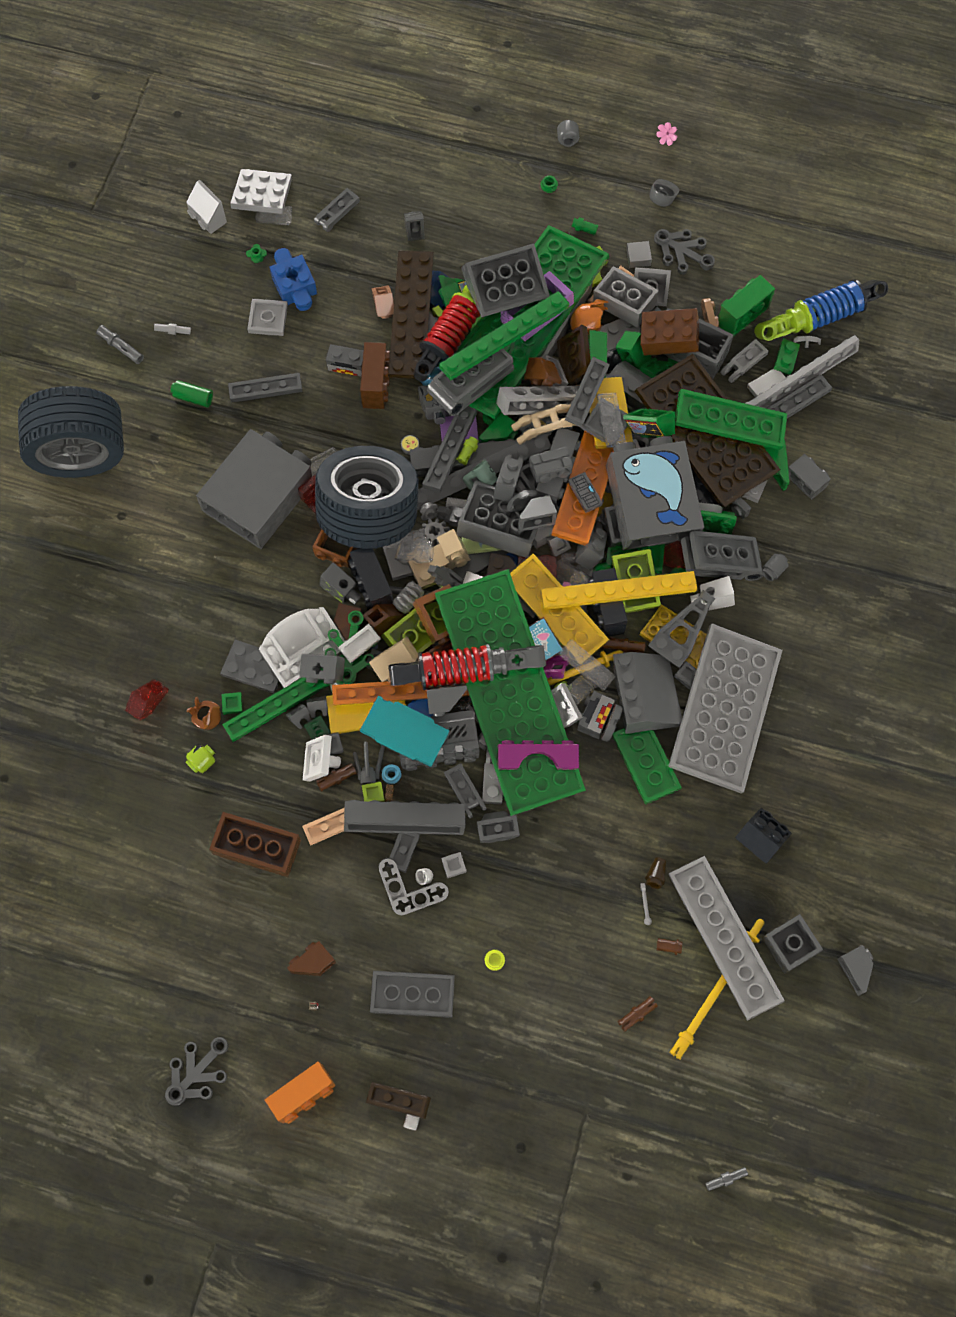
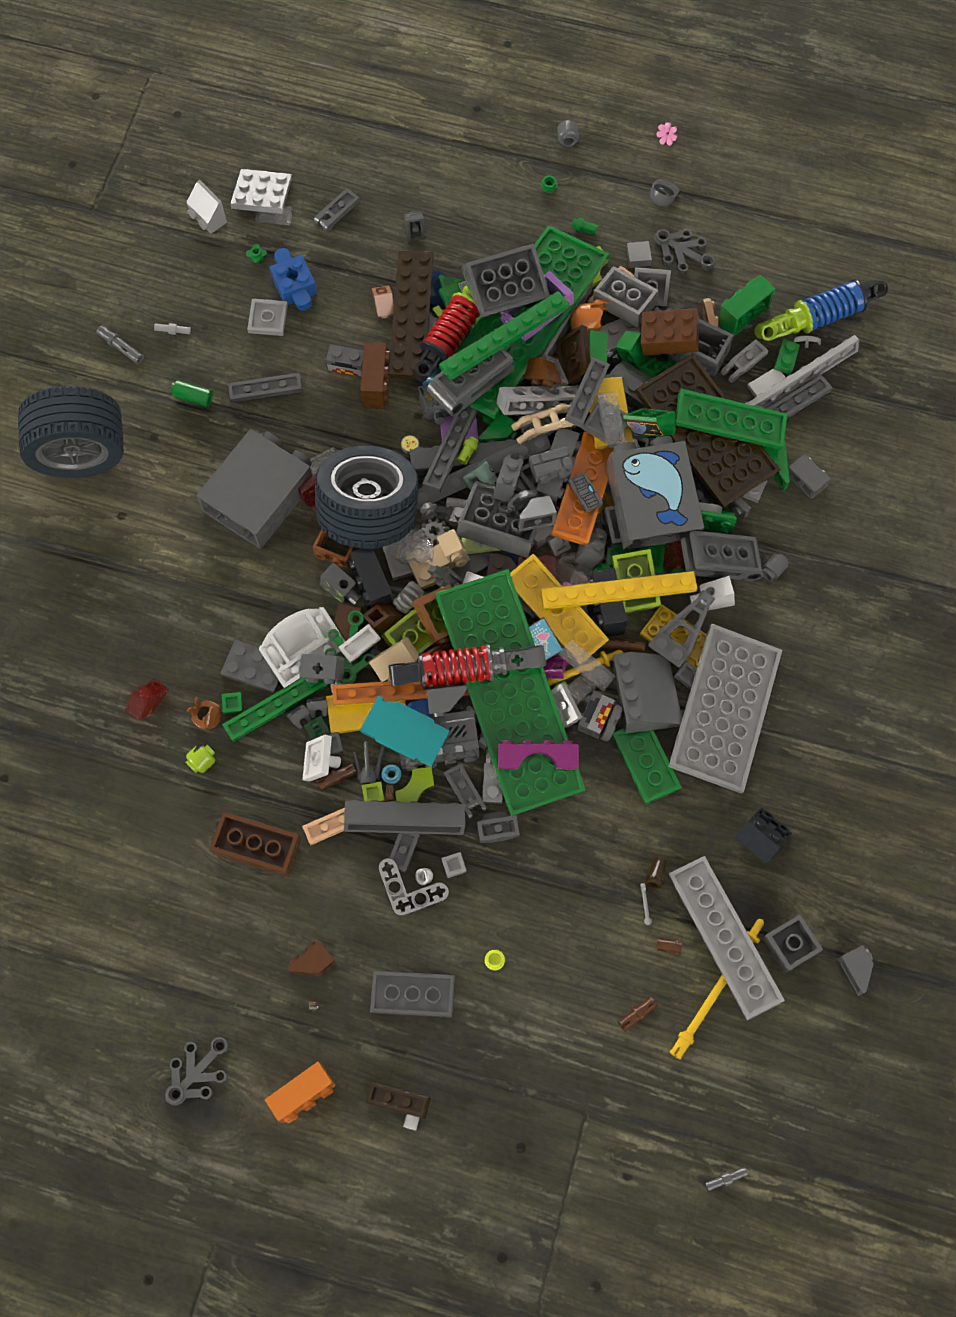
none -> lime tile [395,767,434,803]

